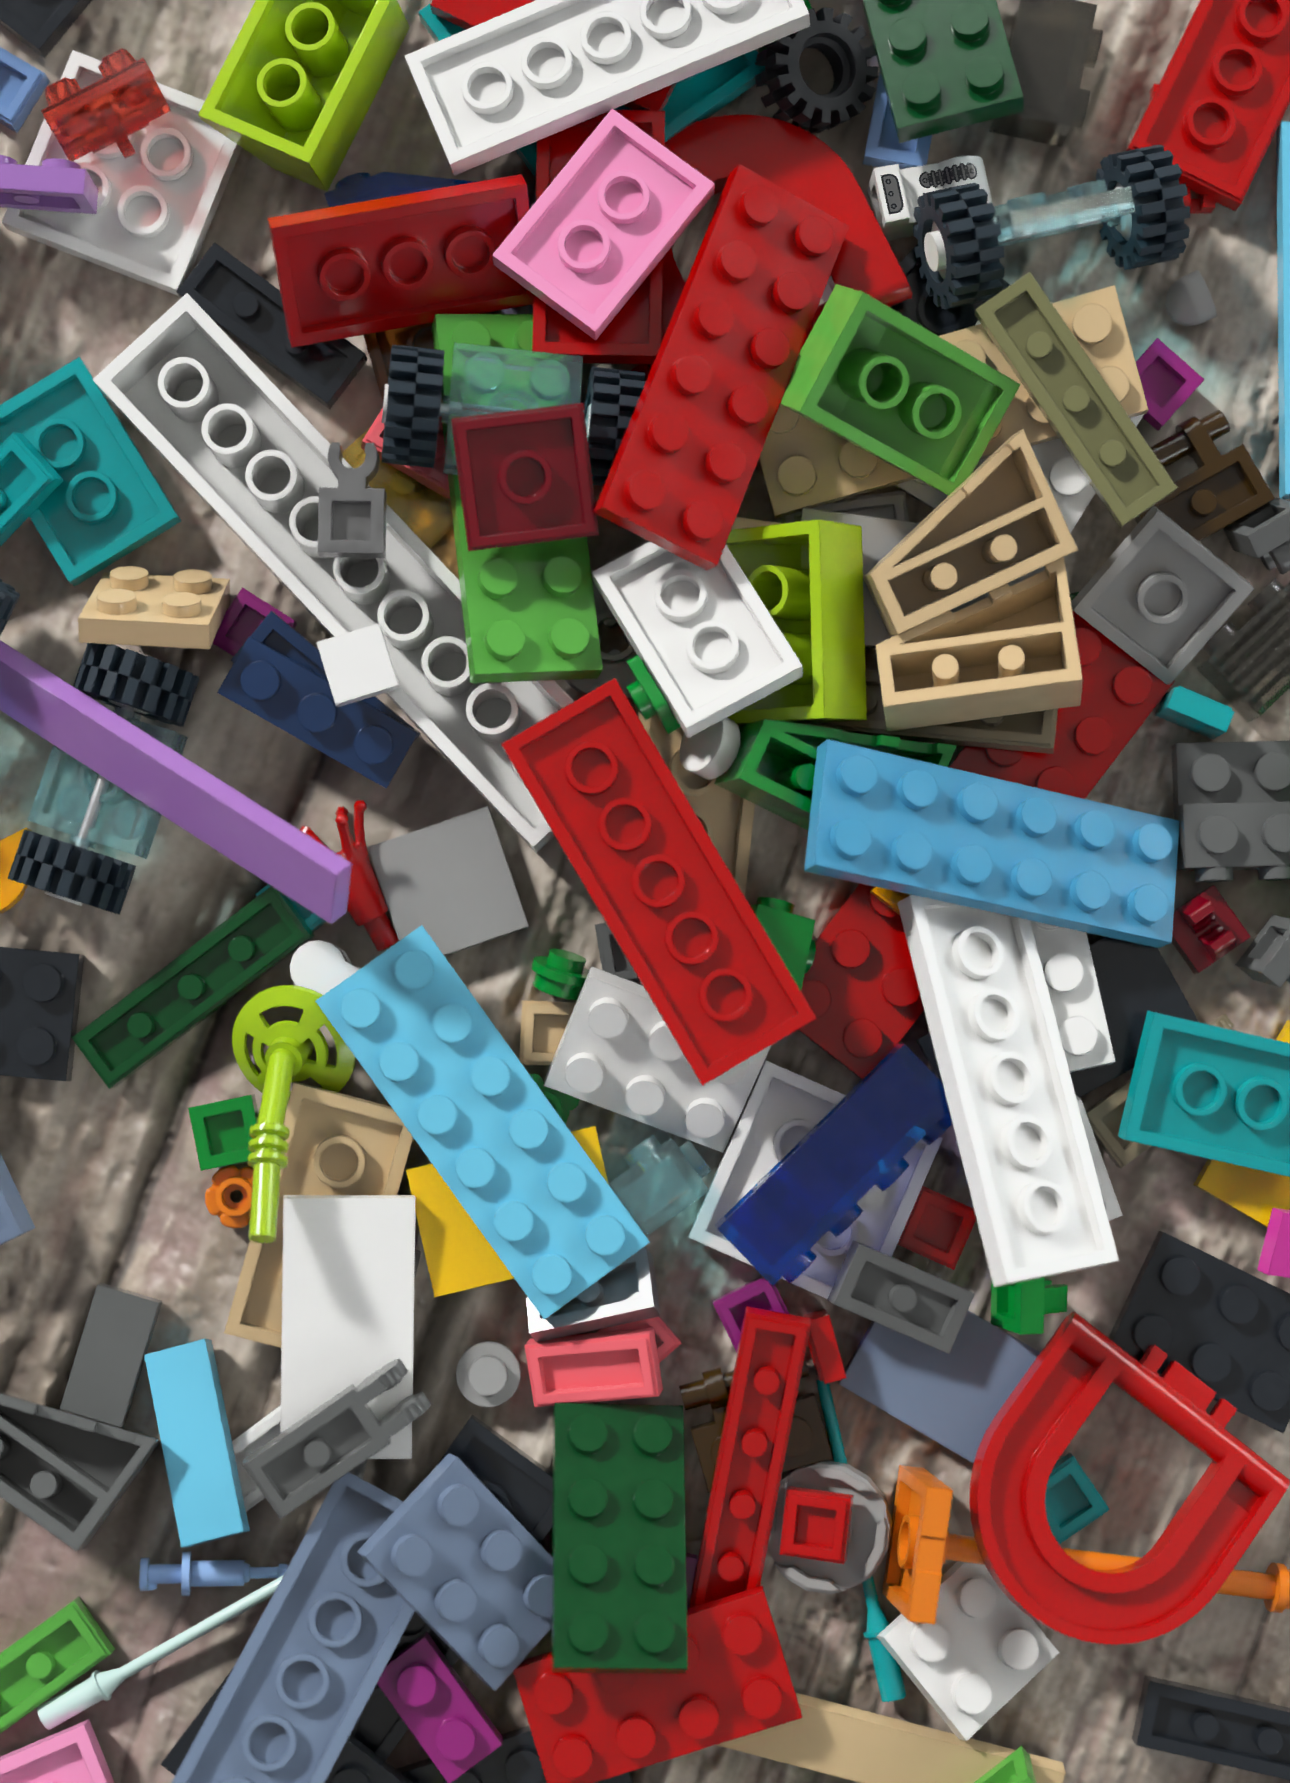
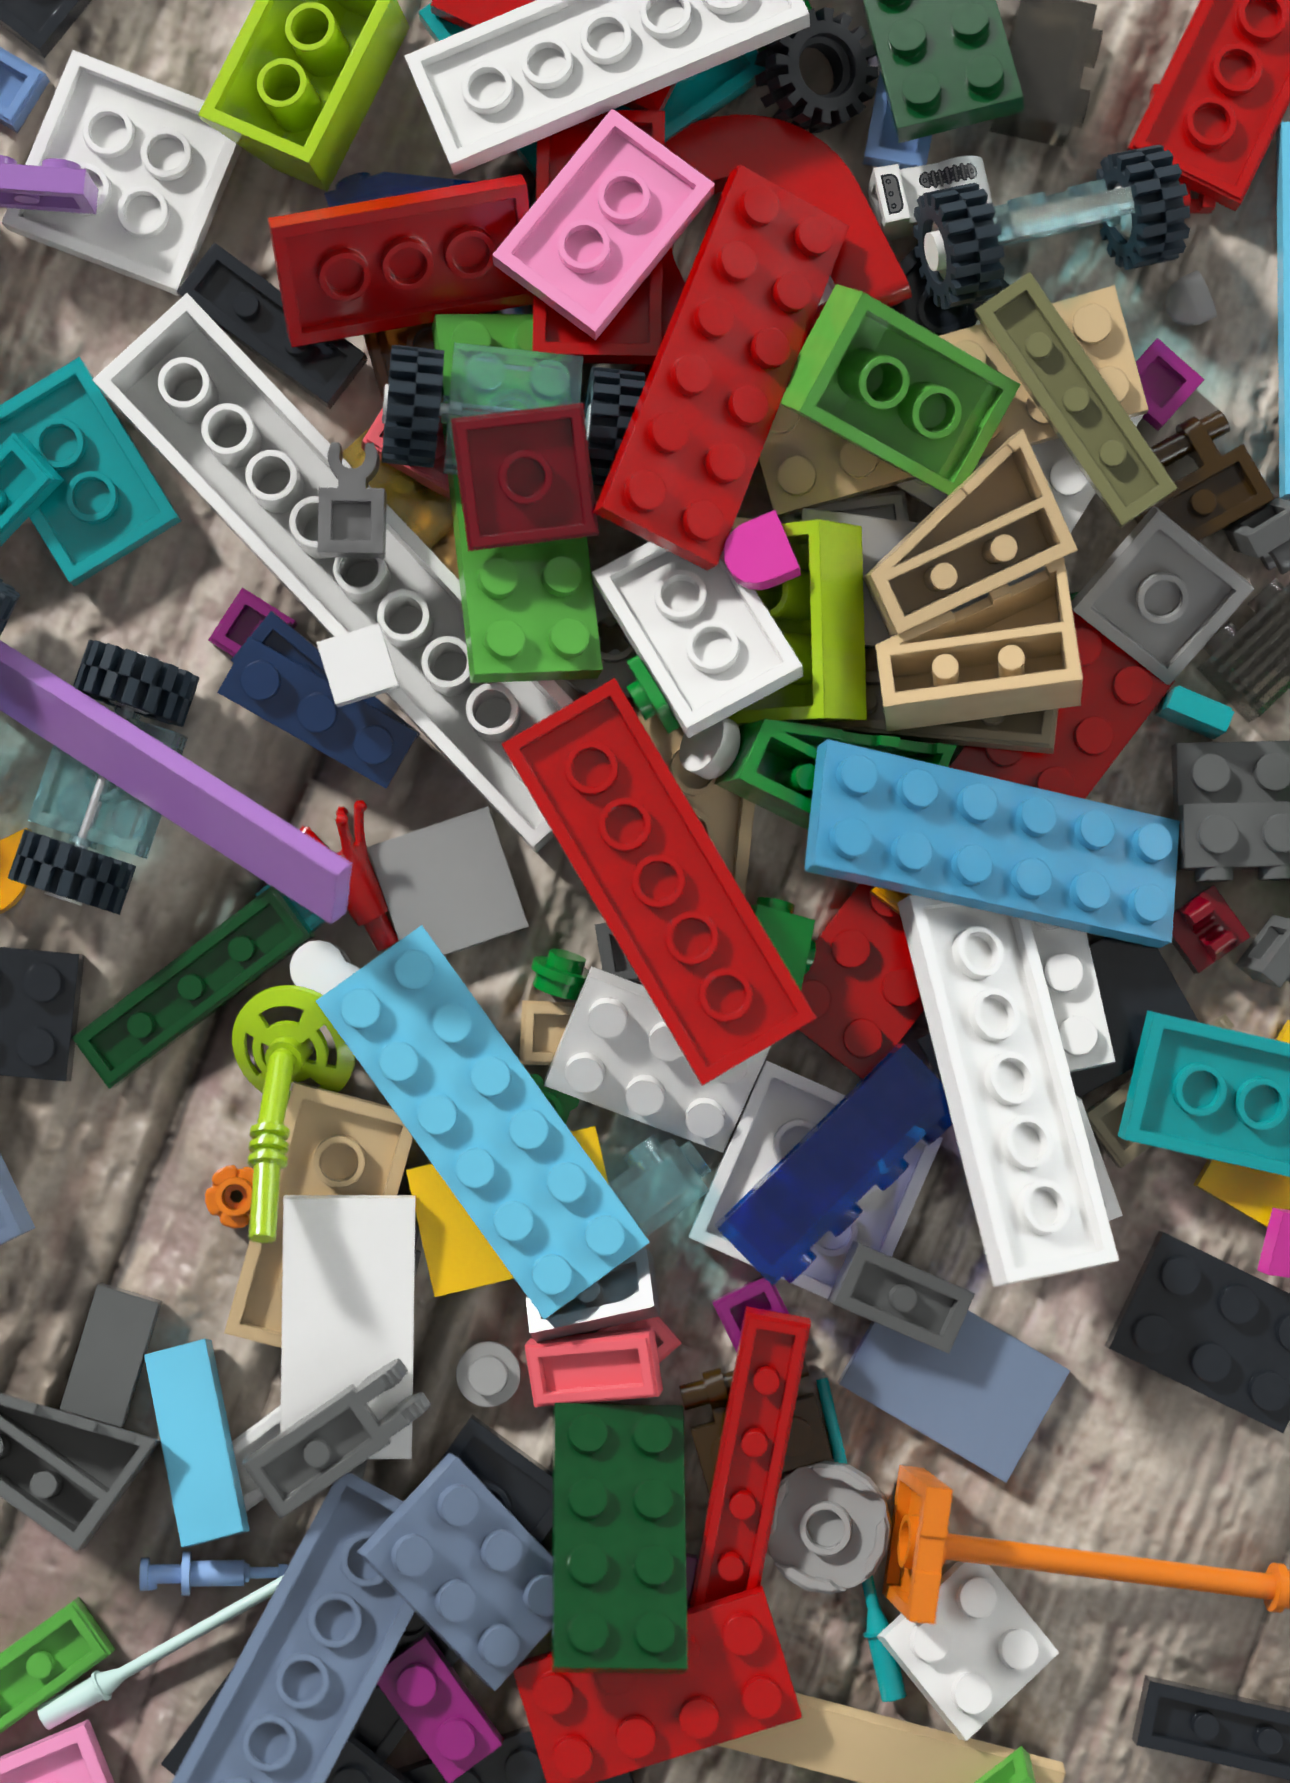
clear red hips [41,48,171,161] -> none
tan plate [78,566,230,649] -> none
green plate [188,1094,259,1171] -> none
red tile [779,1486,854,1564] -> none
red tile [804,1309,846,1384] -> none
red tile [897,1186,977,1270] -> none
red piece [969,1311,1290,1645] -> none
green tile [990,1277,1068,1335] -> none
teal tile [1045,1453,1110,1544] -> none
none -> dark pink tile [724,510,801,590]

